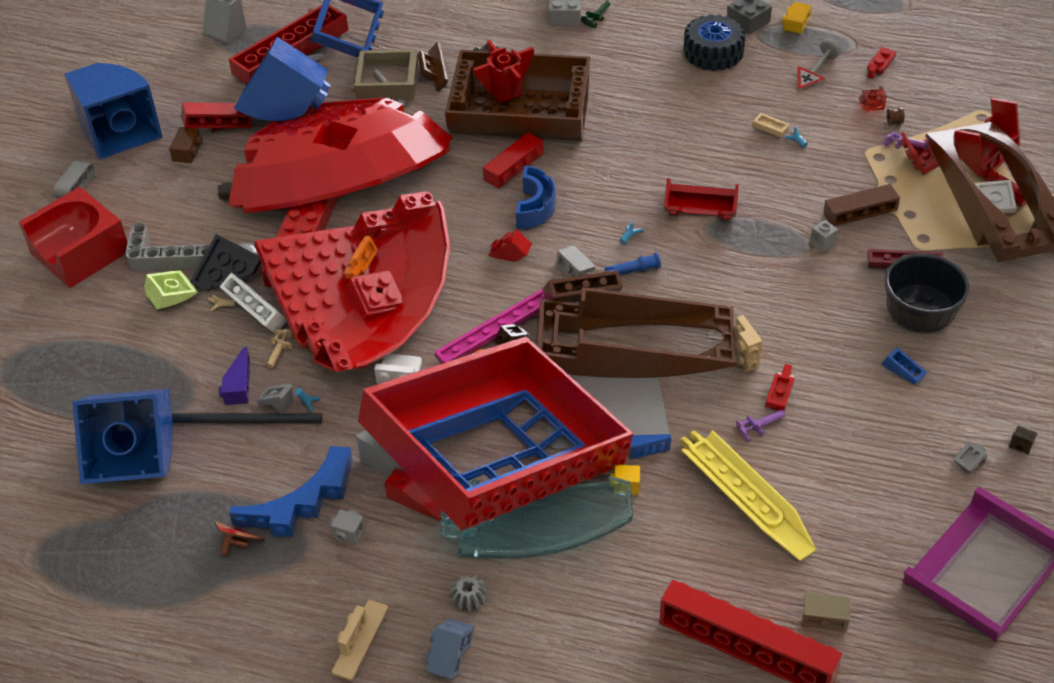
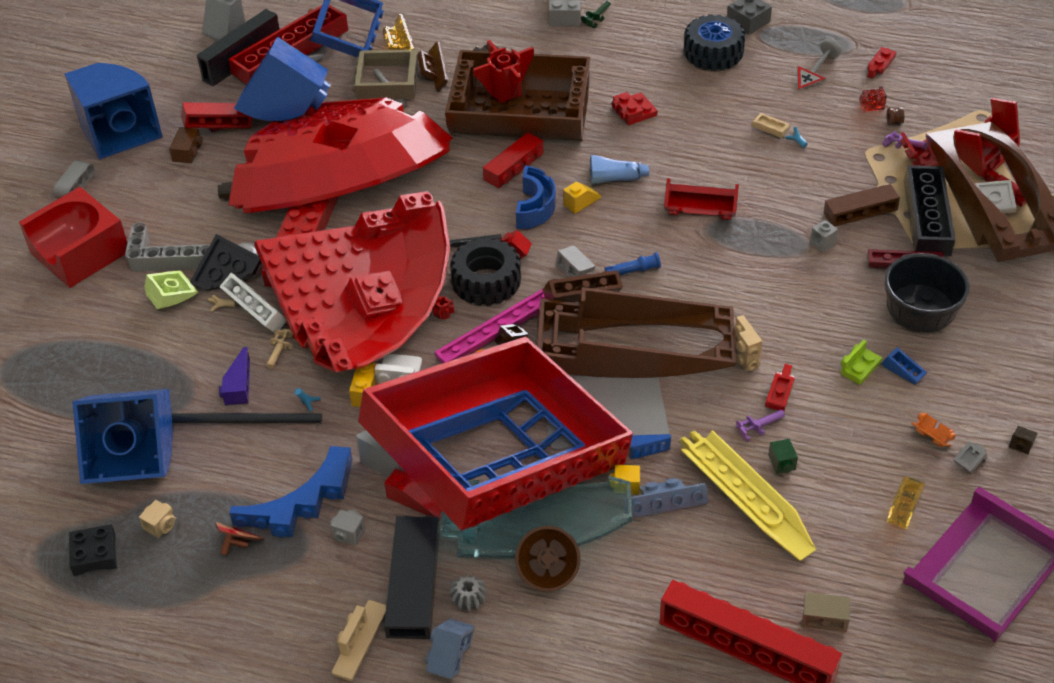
light grey slope [256,383,293,413] -> none
orange hinge [344,236,378,279] -> none
dark azure bar [619,222,644,244] -> none
yellow brick [782,1,812,34] -> none
none -> black brick [69,524,117,576]
none -> tan brick [139,500,176,538]
none -> black brick [197,9,280,87]
none -> yellow brick [349,363,377,407]
none -> clear yellow bracket [382,14,415,50]
none -> black brick [384,515,440,639]
none -> red gear [432,296,455,319]
none -> black bar [449,234,502,247]
none -> black tyre [450,237,521,306]
none -> reddish brown piece [515,526,581,592]
none -> yellow slope [563,182,601,214]
none -> medium blue piece [590,155,649,186]
none -> red plate [611,92,658,126]
none -> sand blue bracket [624,478,708,519]
none -> dark green brick [768,438,798,474]
none -> lime bracket [840,339,883,385]
none -> clear yellow slope [887,476,925,529]
none -> black brick [904,166,955,256]
none -> orange hinge [911,412,956,448]

